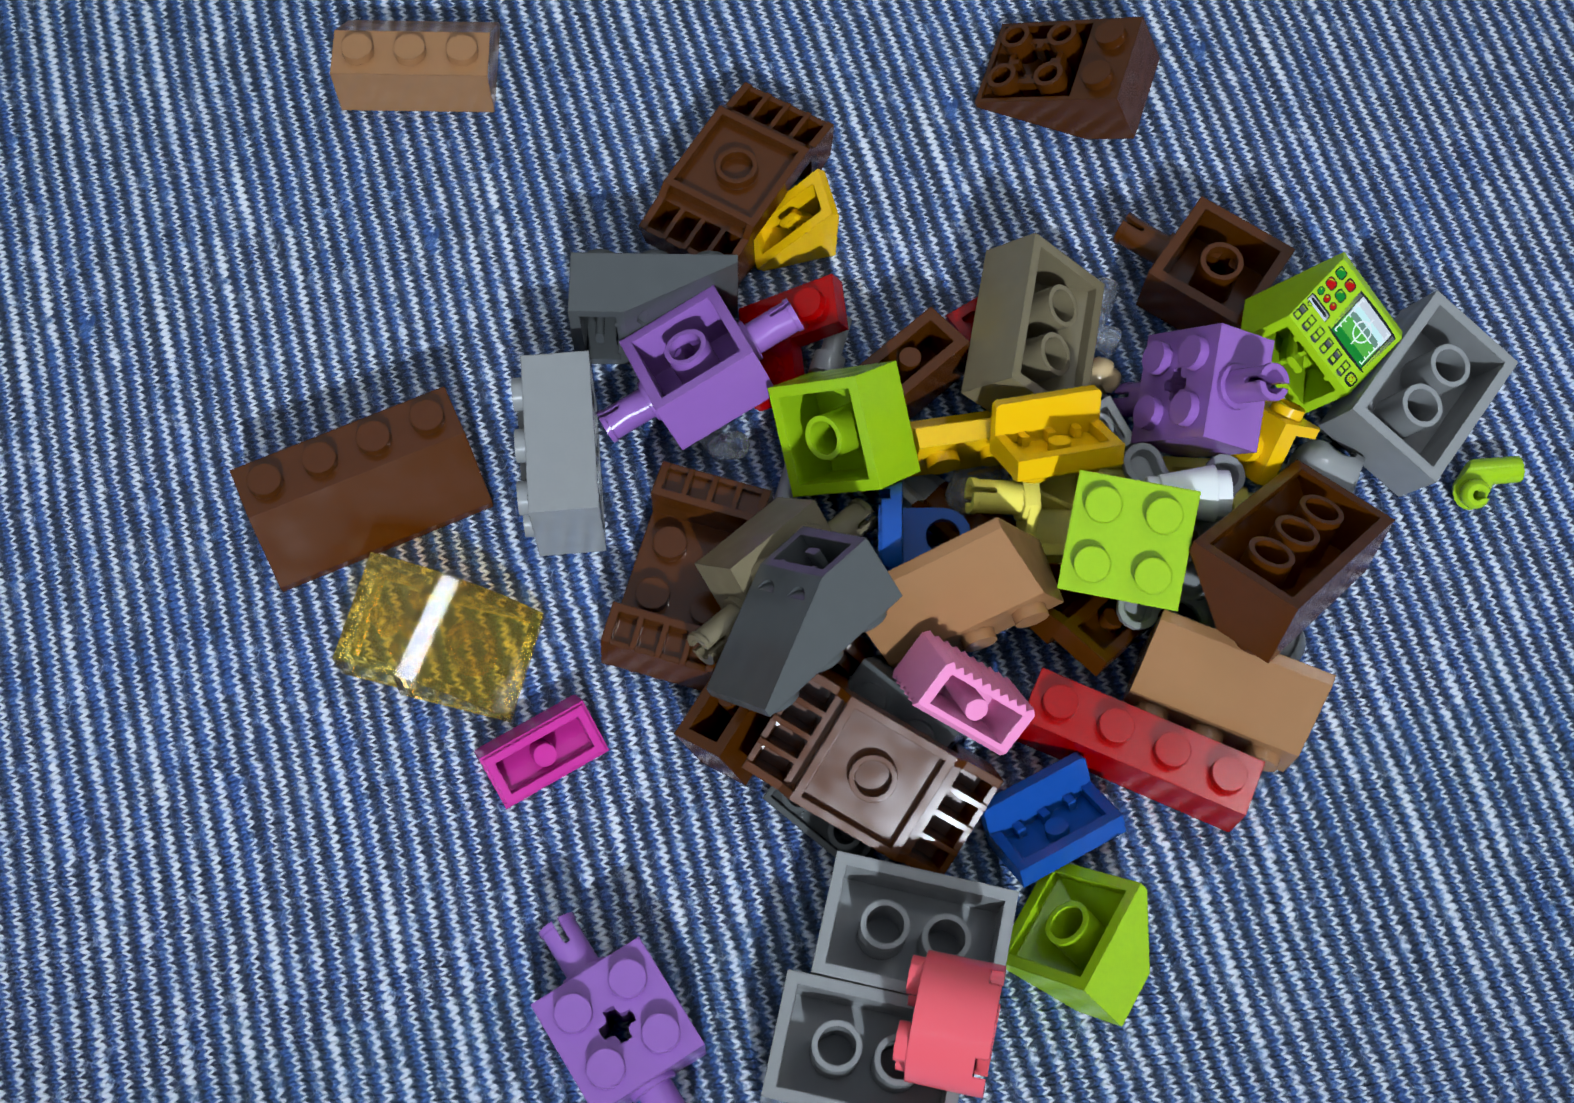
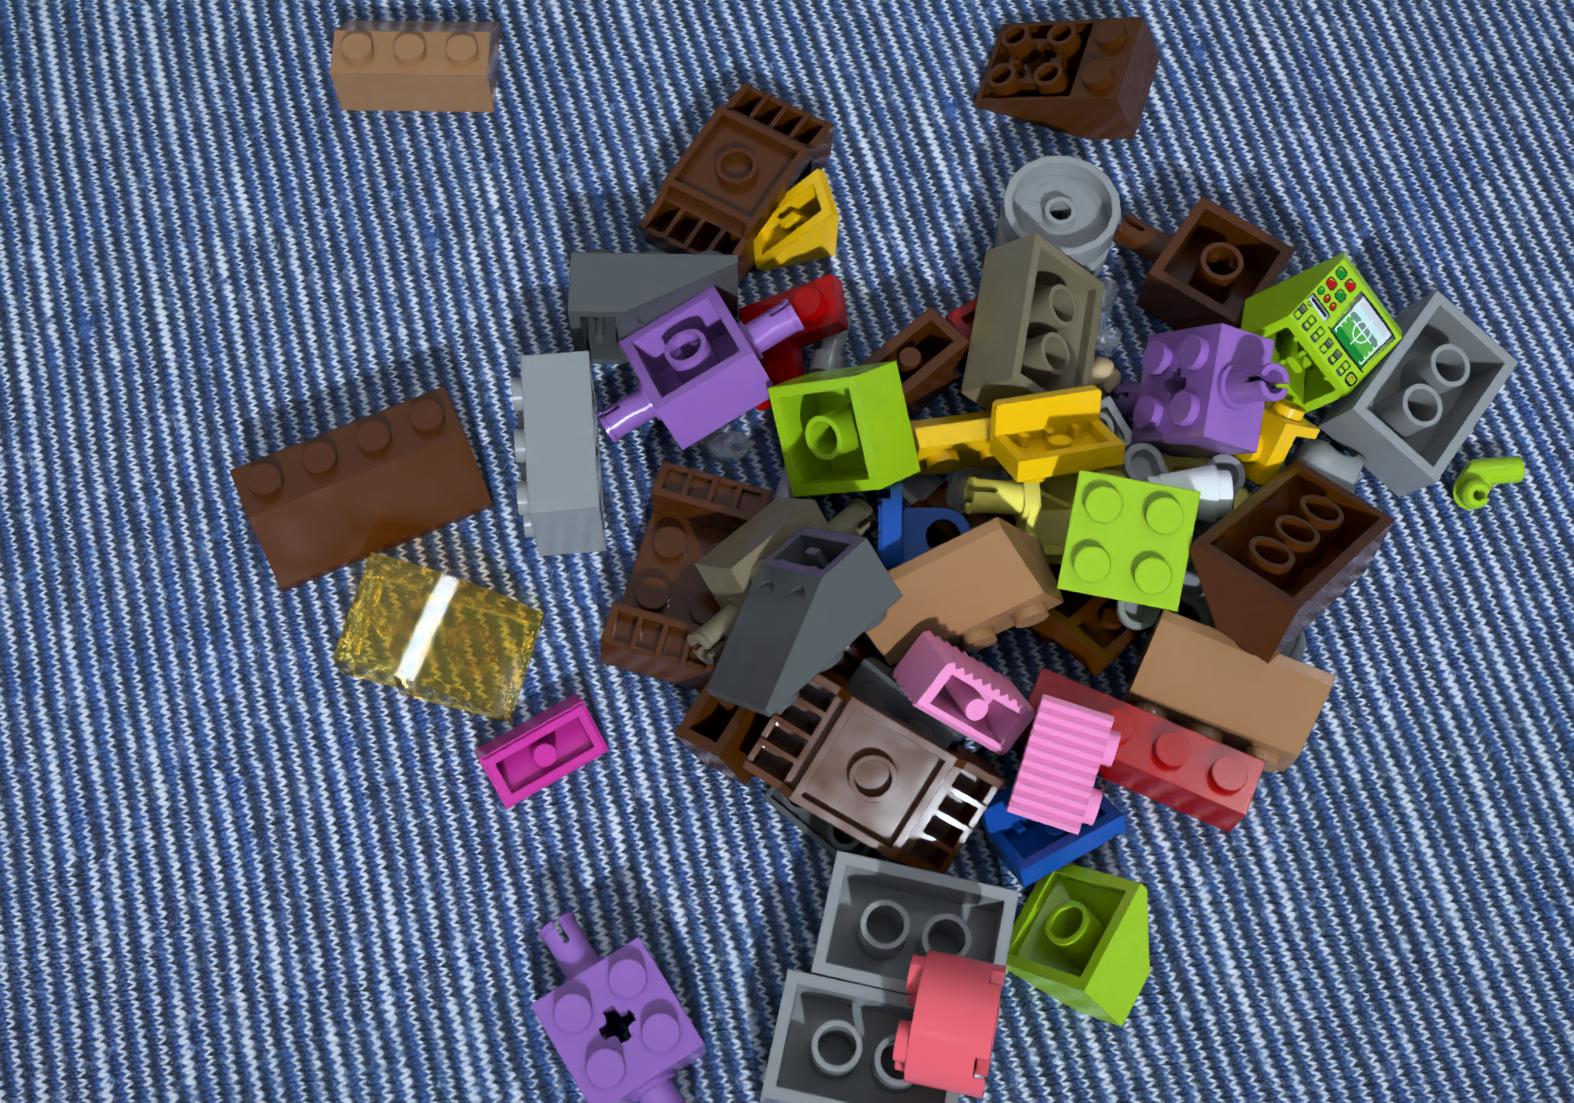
none -> light grey wheel [994,156,1121,277]
none -> bright pink brick [1006,694,1121,835]

